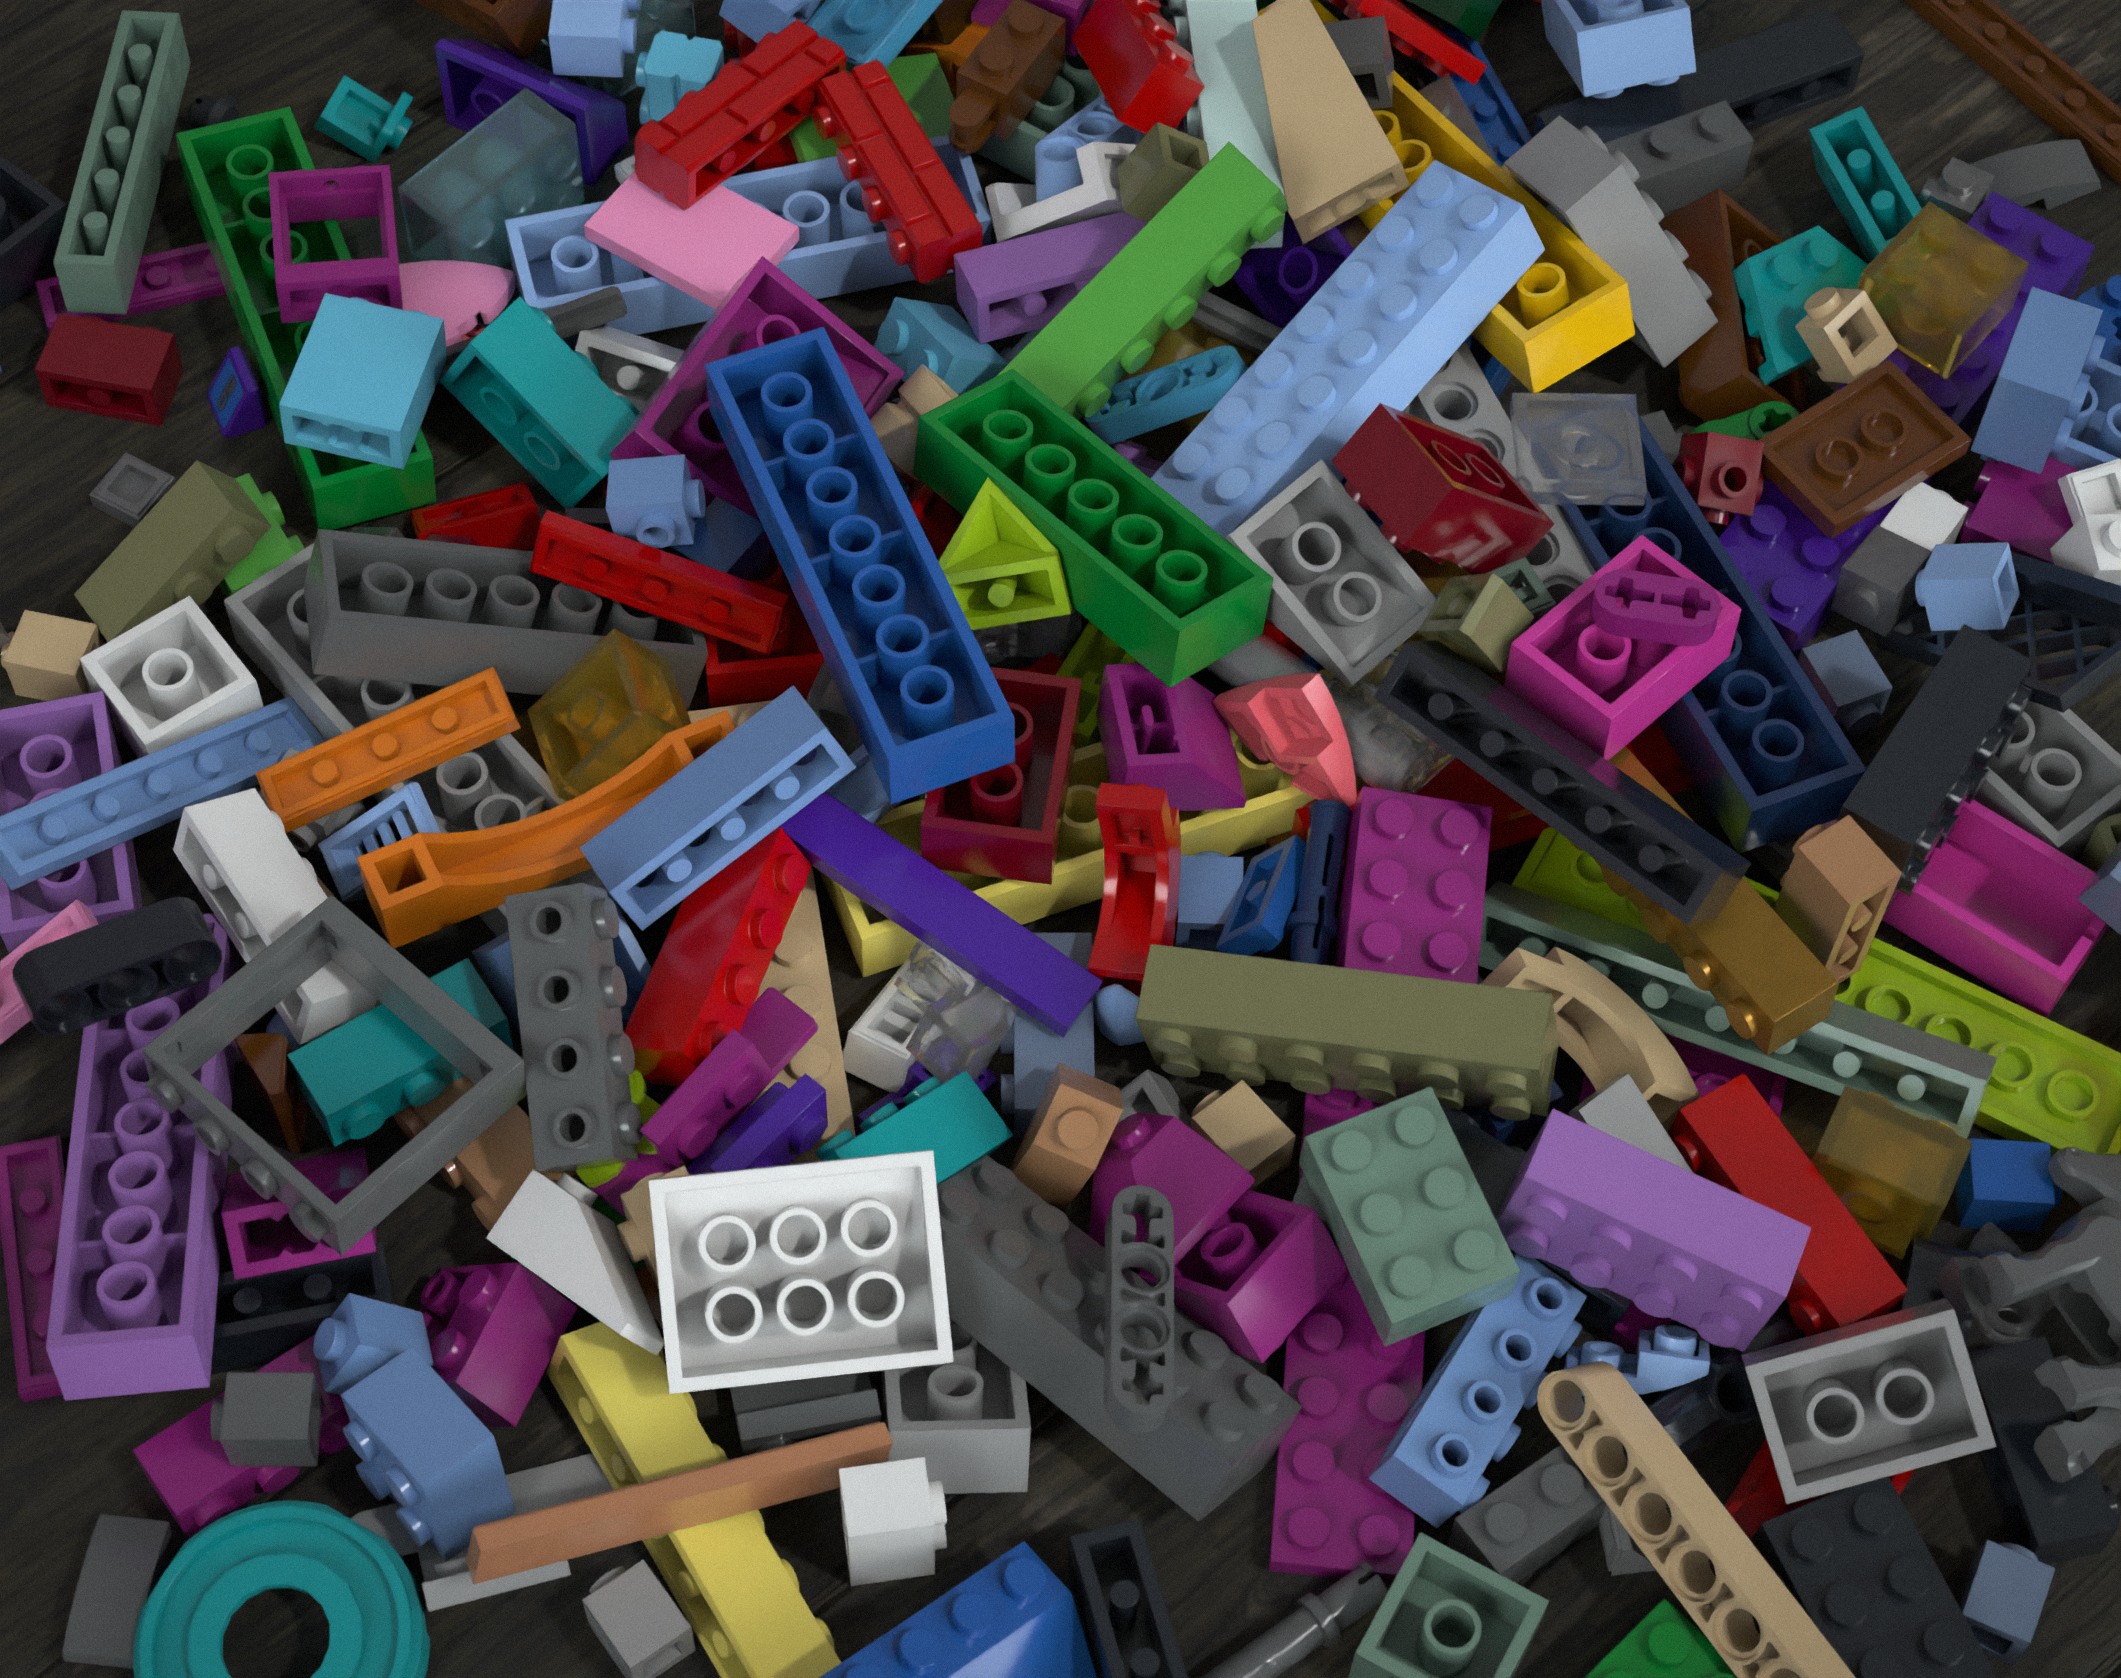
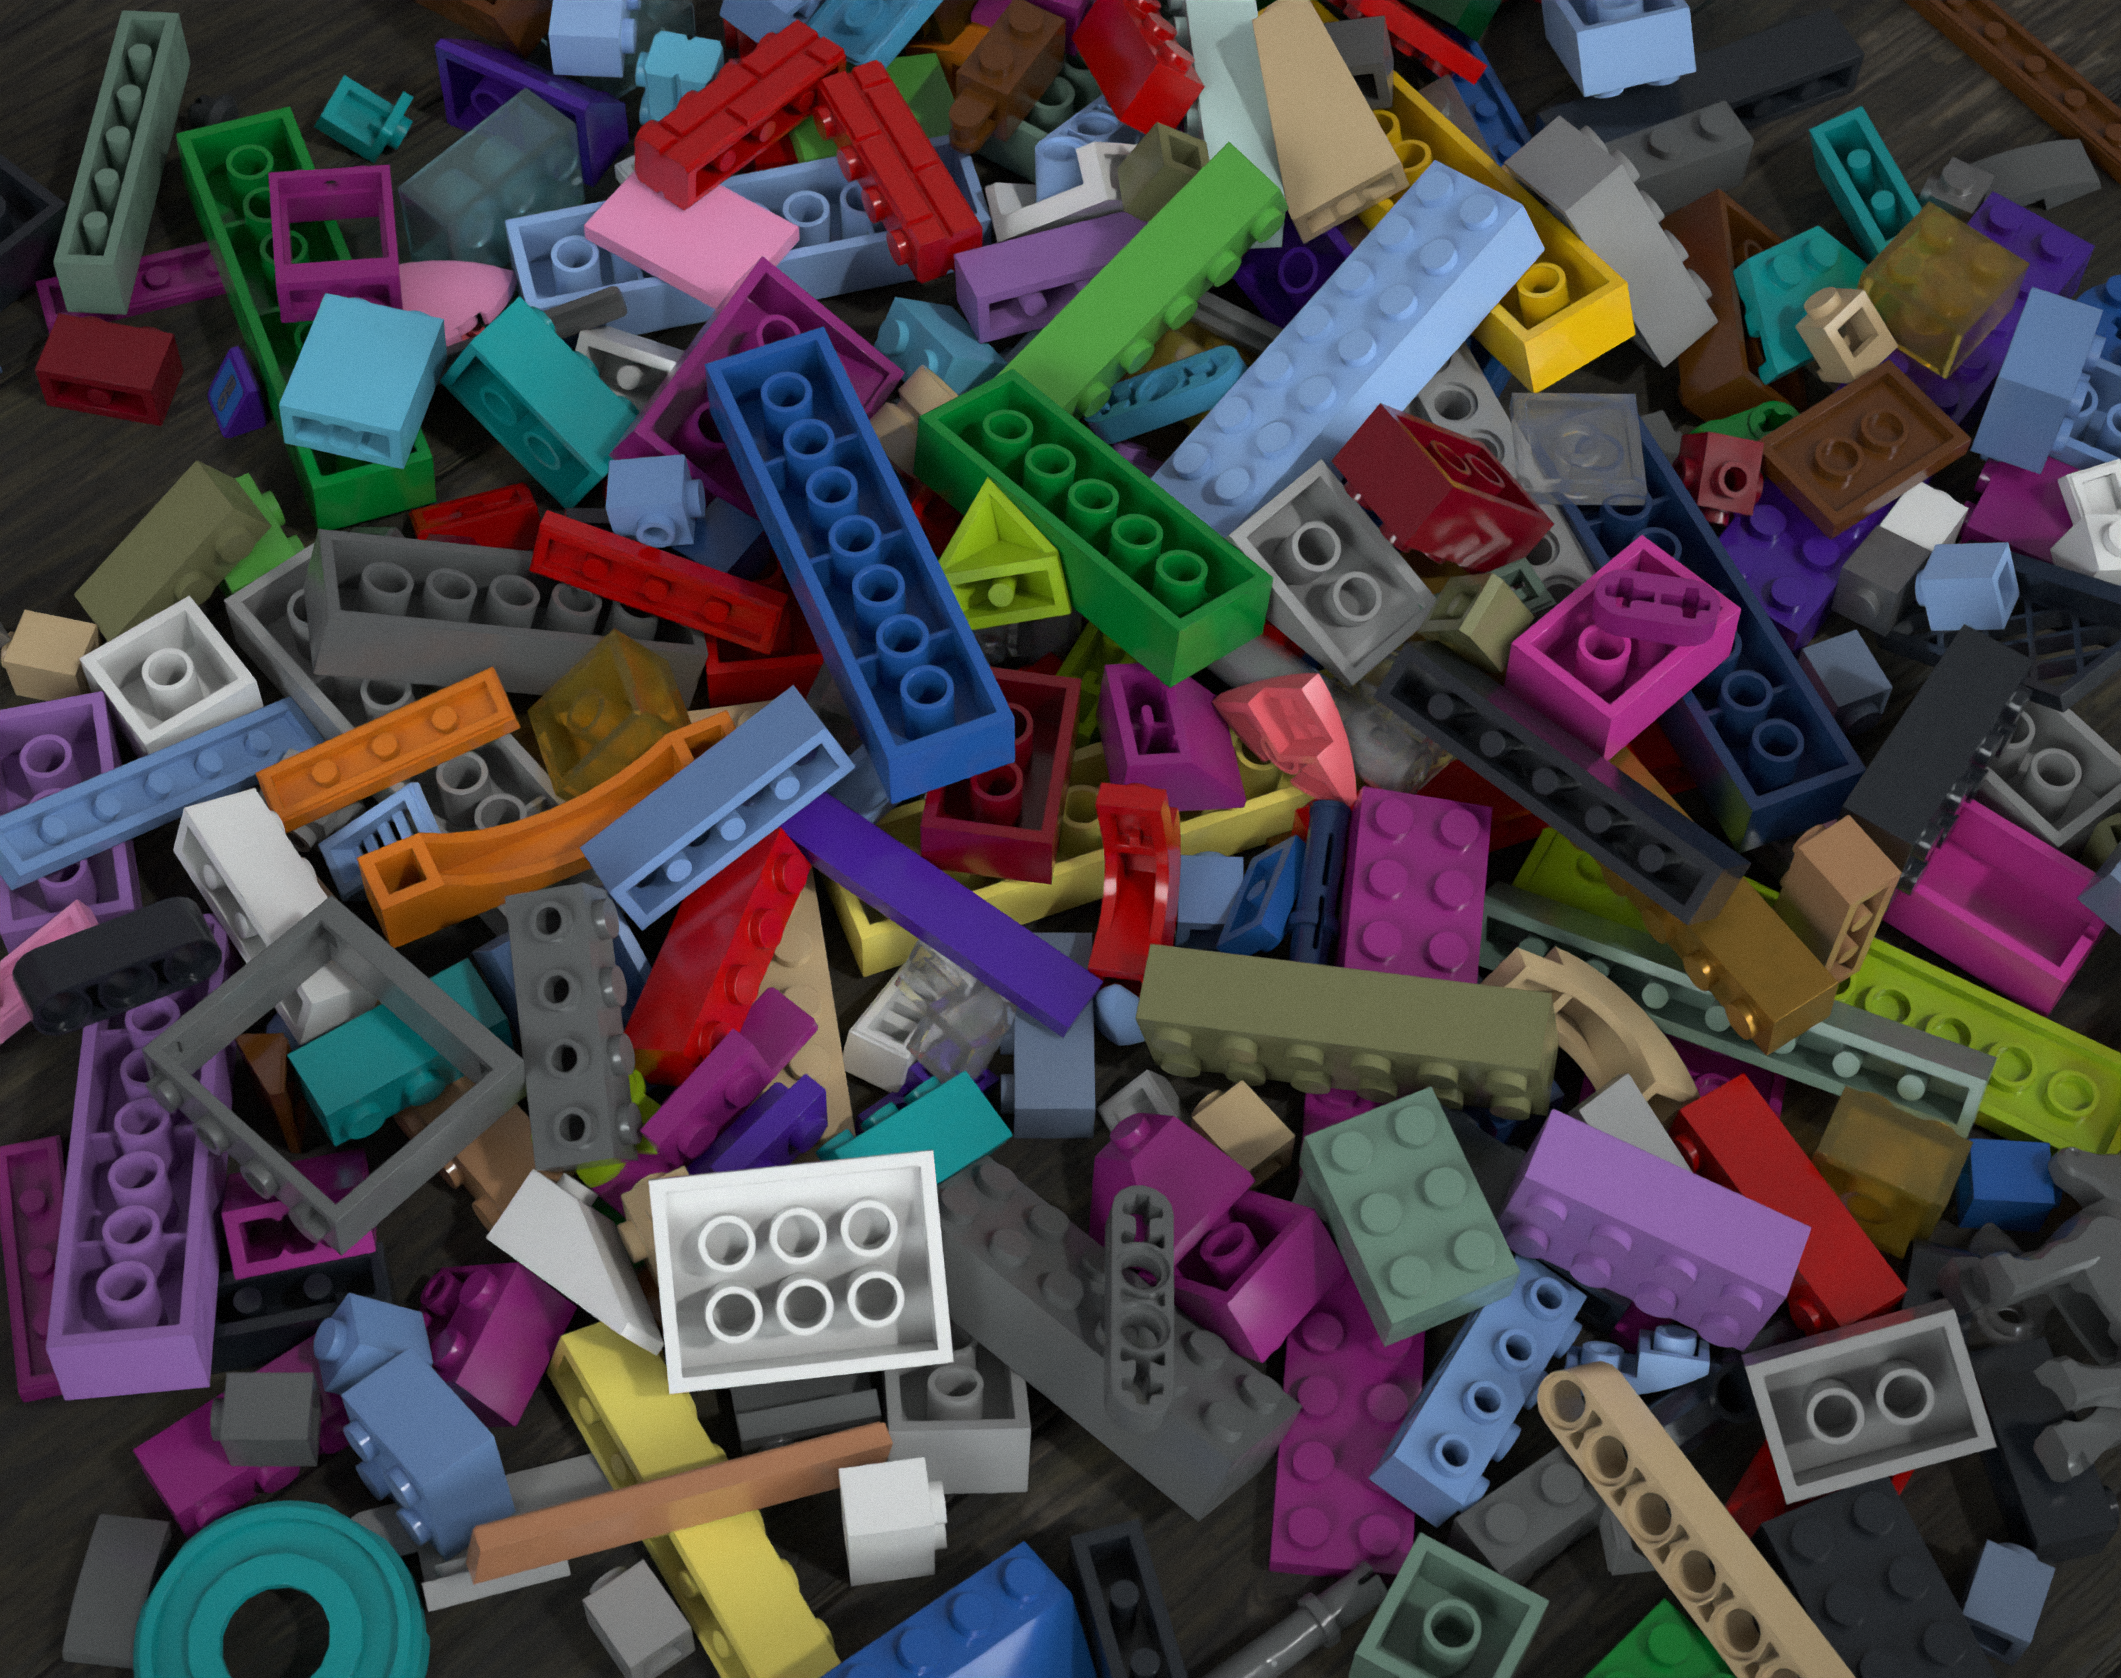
flat silver tile [89,452,176,528] -> none
medium nougat slope [1009,1062,1123,1210] -> none

